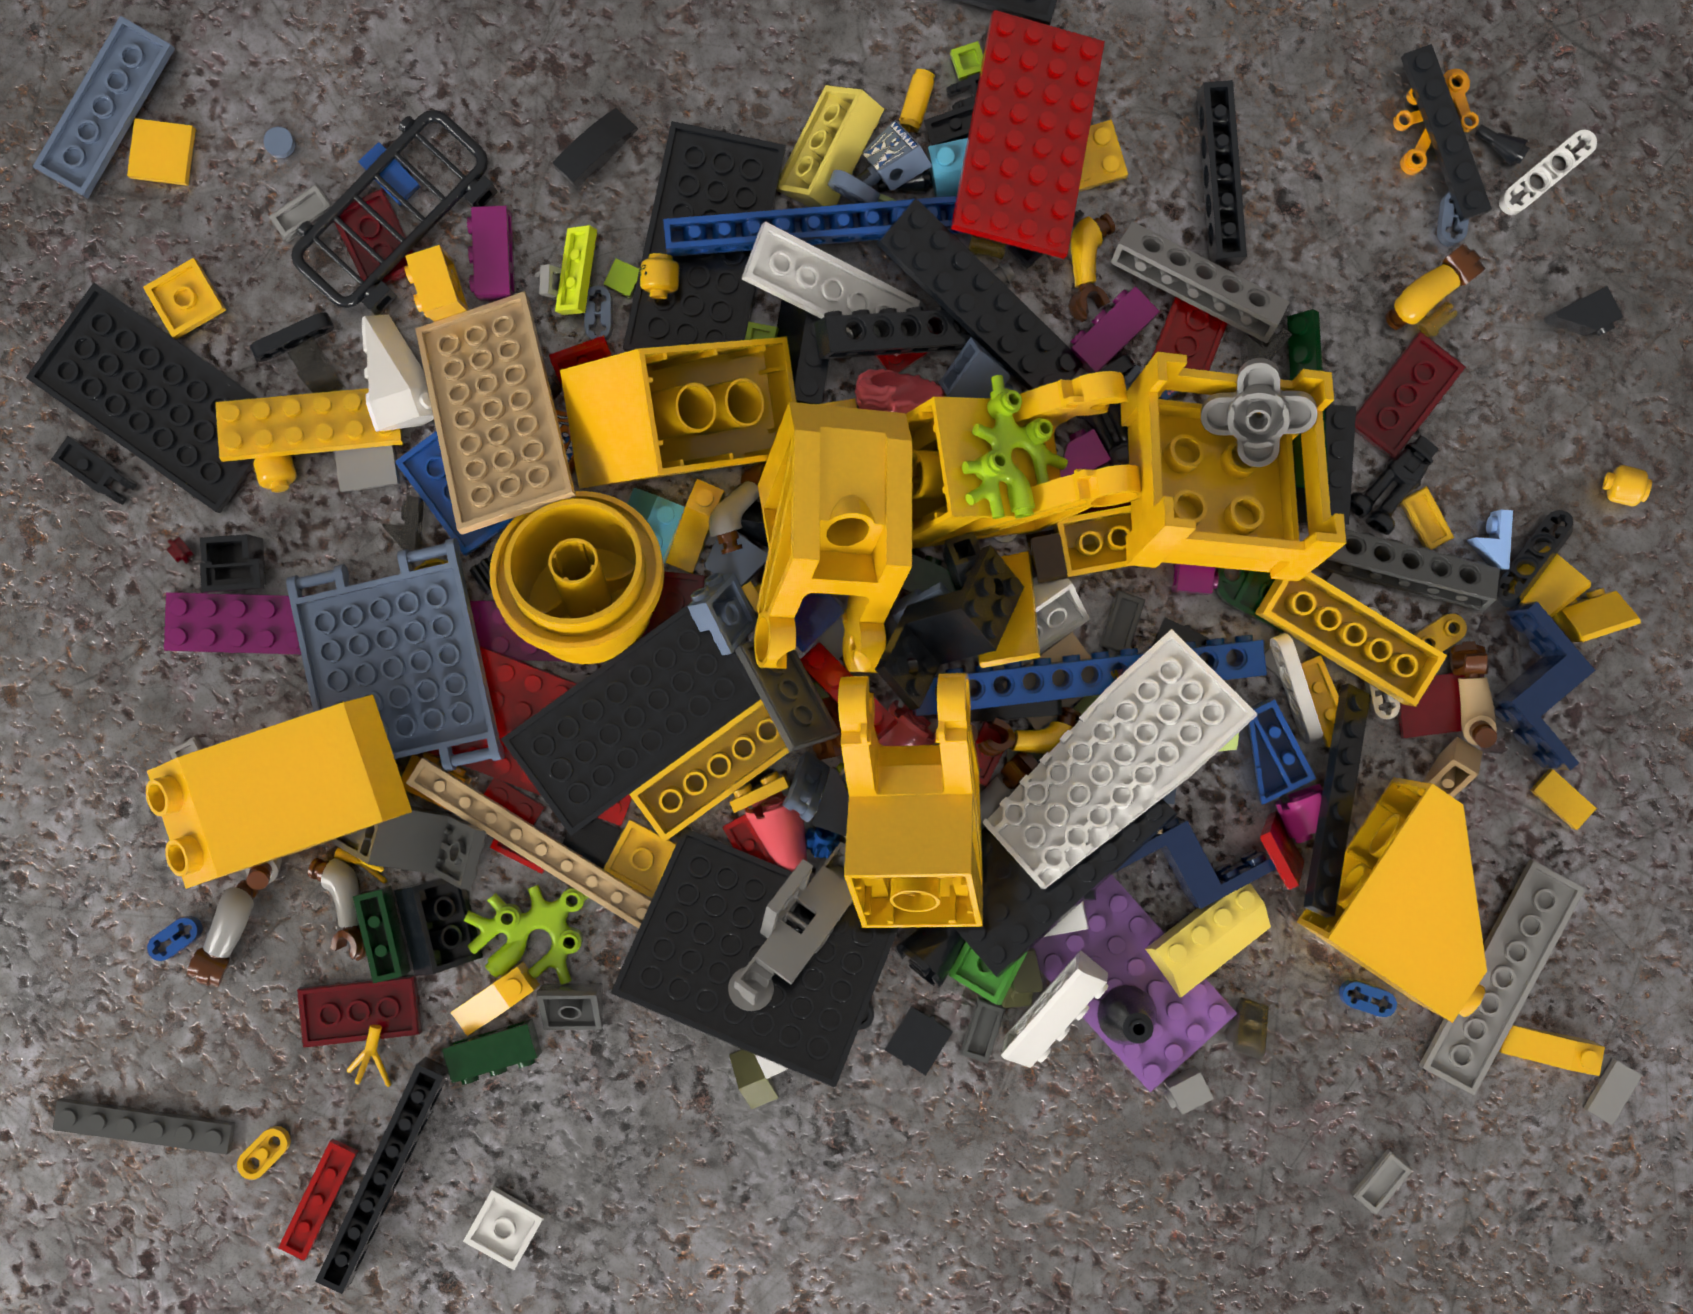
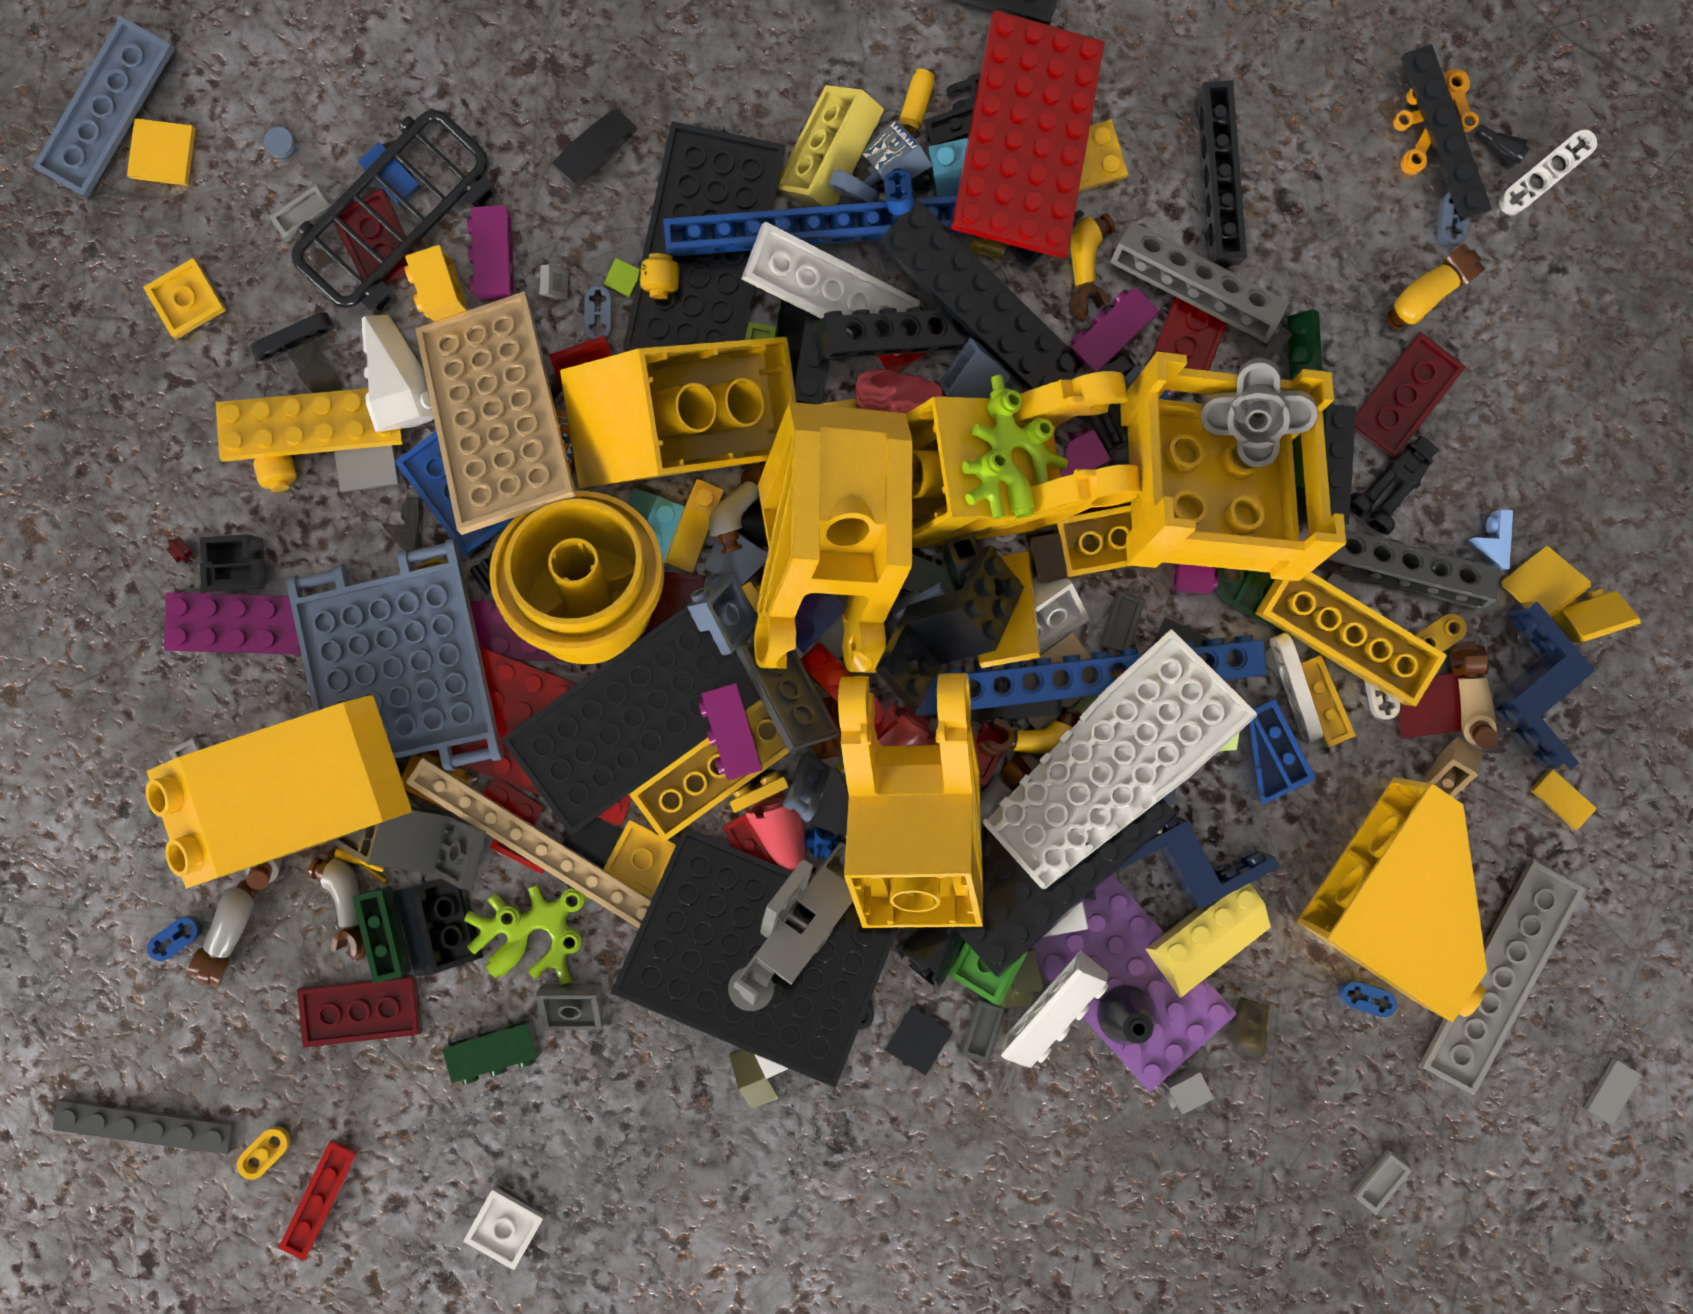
black plate [26,282,258,513] -> none
black hinge [51,436,137,505] -> none
black brick [315,1056,449,1294] -> none
yellow plant [347,1024,391,1087] -> none
yellow slope [451,961,540,1036] -> none
neon yellow plate [555,225,597,315] -> none
lime plate [950,41,983,81] -> none
red tile [1260,811,1305,890] -> none
dark pink brick [1275,784,1323,843] -> none
black plate [1303,684,1371,918] -> none
yellow tile [1400,486,1455,550] -> none
clear yellow pin [1418,302,1457,338] -> none
black beam [1497,510,1573,607] -> none
yellow slope [1499,1025,1605,1076] -> none
black slope [1544,286,1623,336] -> none
yellow head [1602,465,1652,507] -> none
none -> magenta brick [698,682,763,781]
none -> blue beam [884,169,914,215]

